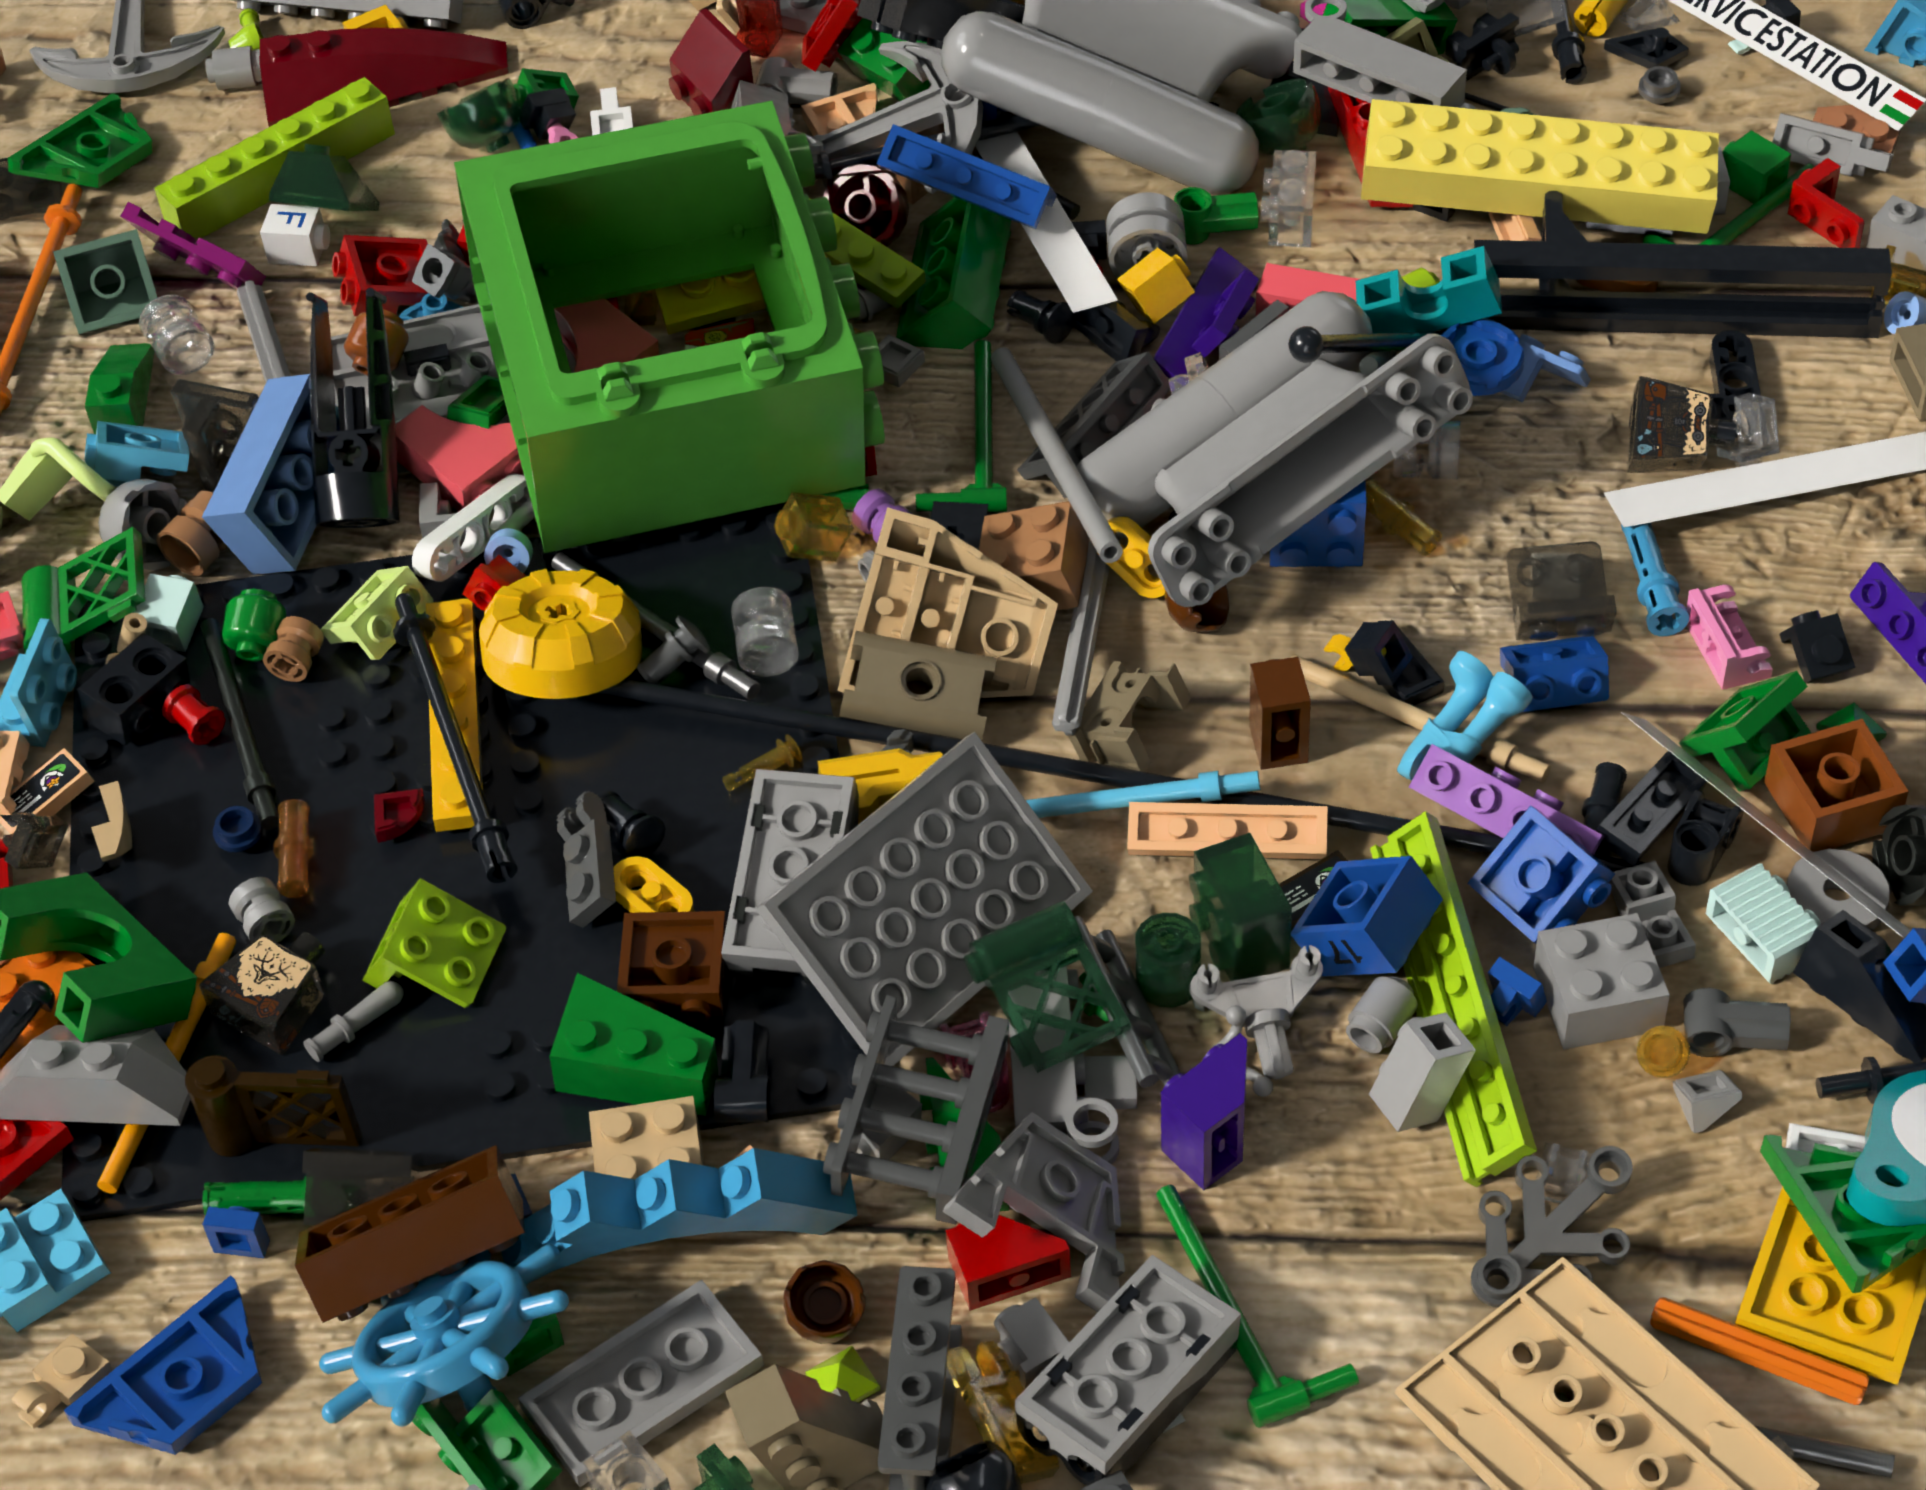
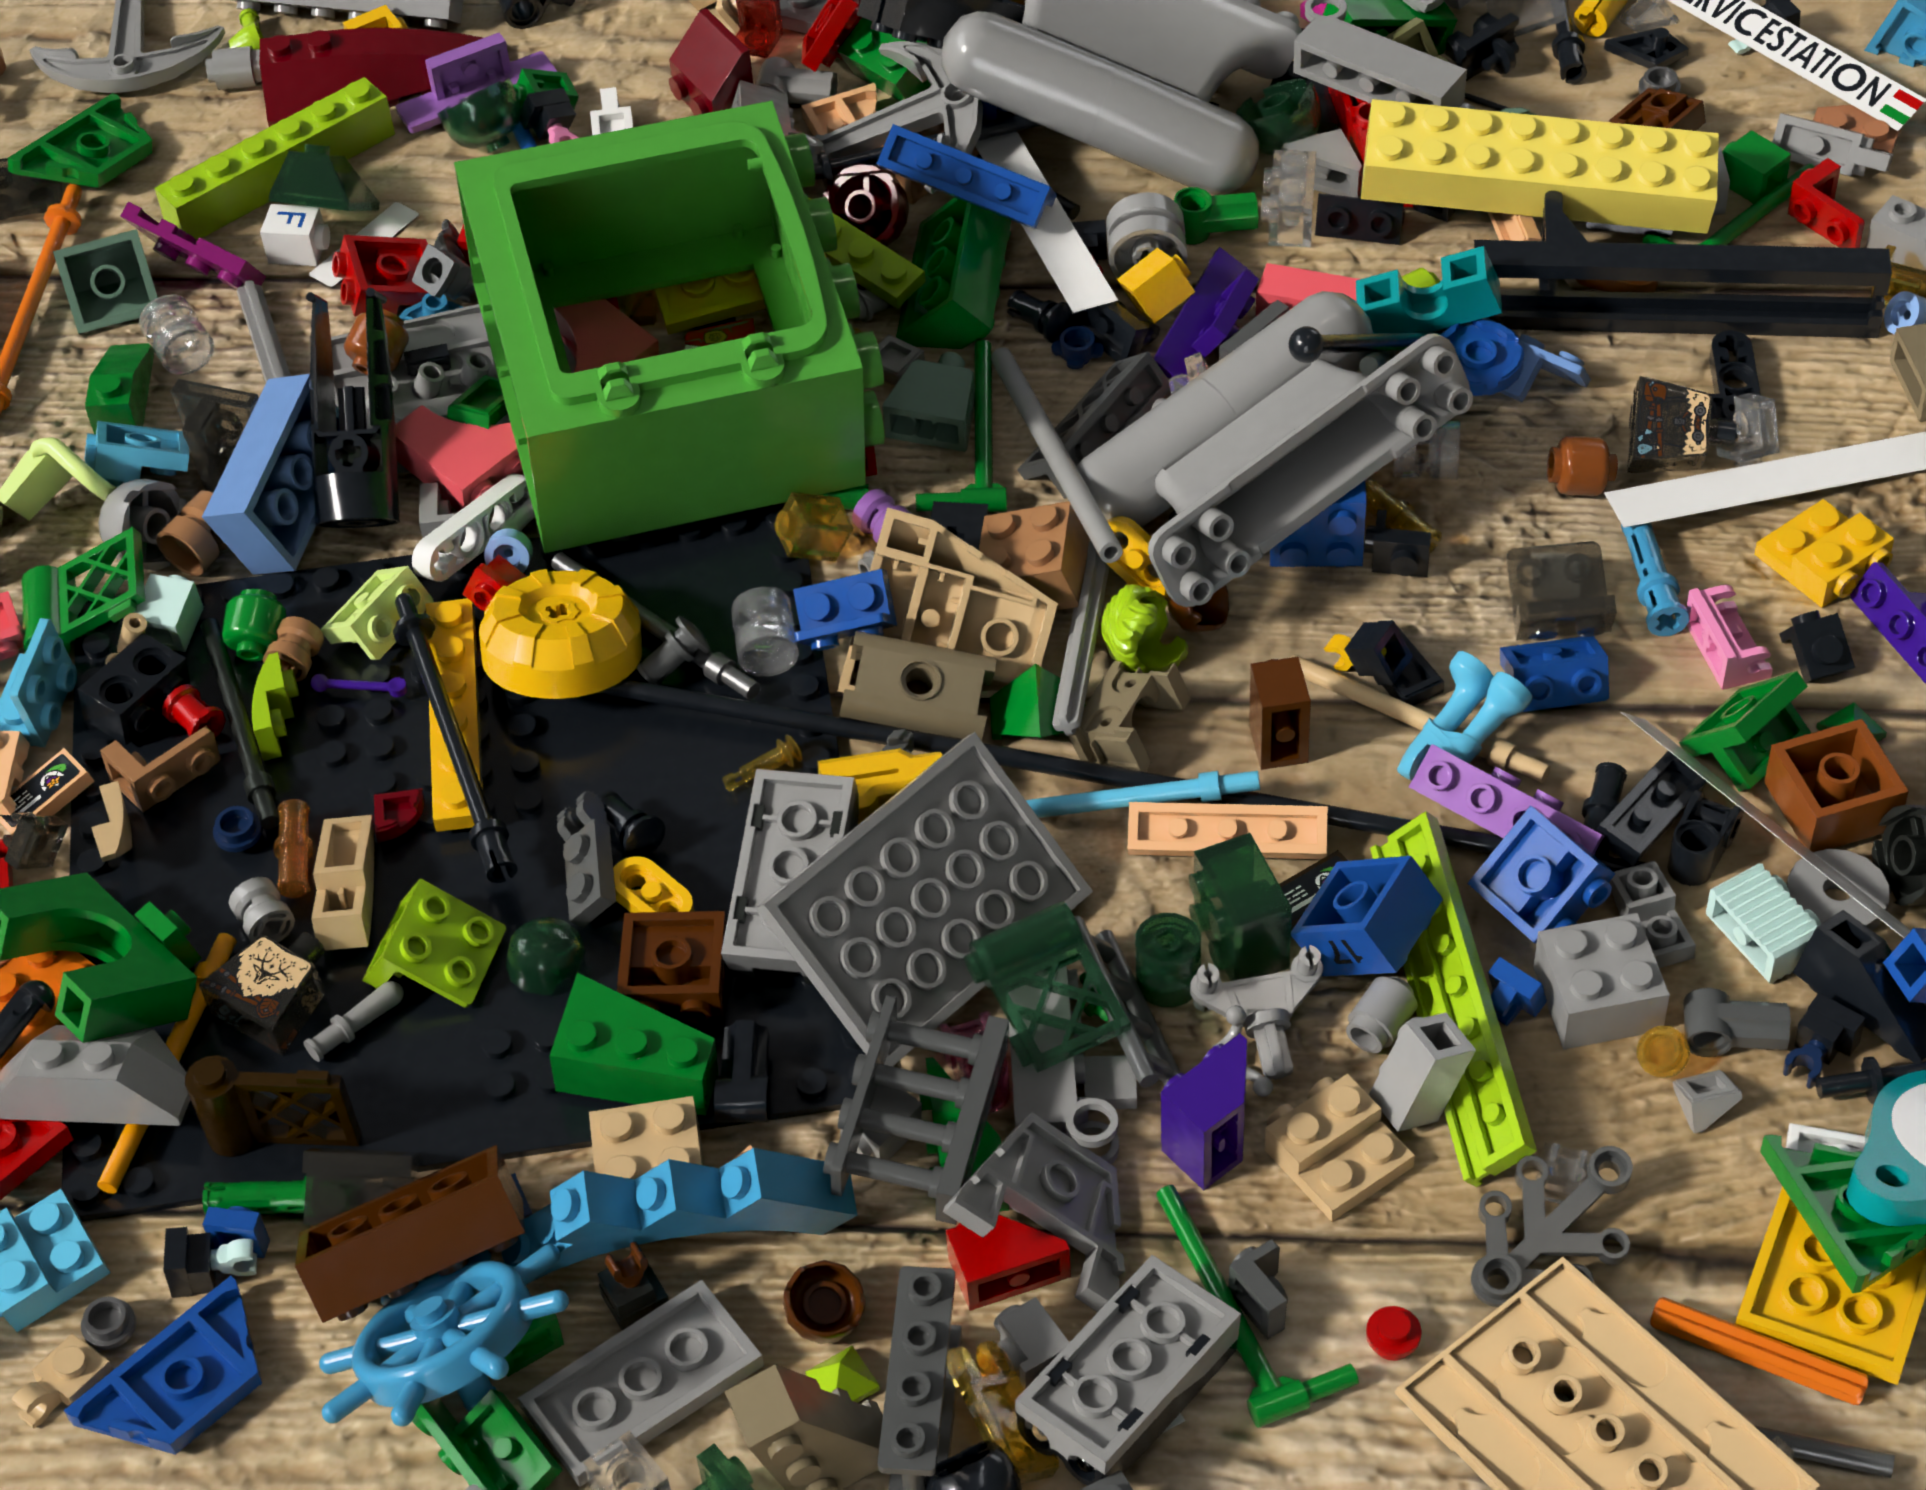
none -> flat silver plate [81,1296,136,1350]
none -> medium nougat bracket [100,727,221,812]
none -> green bracket [134,901,202,970]
none -> black piece [163,1227,257,1298]
none -> lime slope [252,652,299,761]
none -> white sticker [309,202,419,287]
none -> dark purple hinge [311,674,408,698]
none -> tan slope [311,815,374,951]
none -> medium lavender bracket [396,32,557,134]
none -> clear green hair [506,917,586,995]
none -> pearl dark grey piece [597,1242,669,1330]
none -> blue bracket [793,569,897,651]
none -> sand green torso [882,352,975,452]
none -> green slope [990,664,1086,740]
none -> dark blue plate [1051,326,1104,369]
none -> lime hair [1100,584,1188,673]
none -> dark grey bracket [1228,1239,1288,1340]
none -> tan plate [1265,1073,1415,1222]
none -> light grey slope [1281,129,1362,198]
none -> black hinge [1315,193,1405,245]
none -> black bracket [1364,509,1431,577]
none -> red plate [1366,1306,1422,1361]
none -> dark orange head [1547,436,1618,496]
none -> reddish brown brick [1609,88,1706,131]
none -> yellow plate [1754,499,1894,608]
none -> black piece [1783,993,1865,1089]

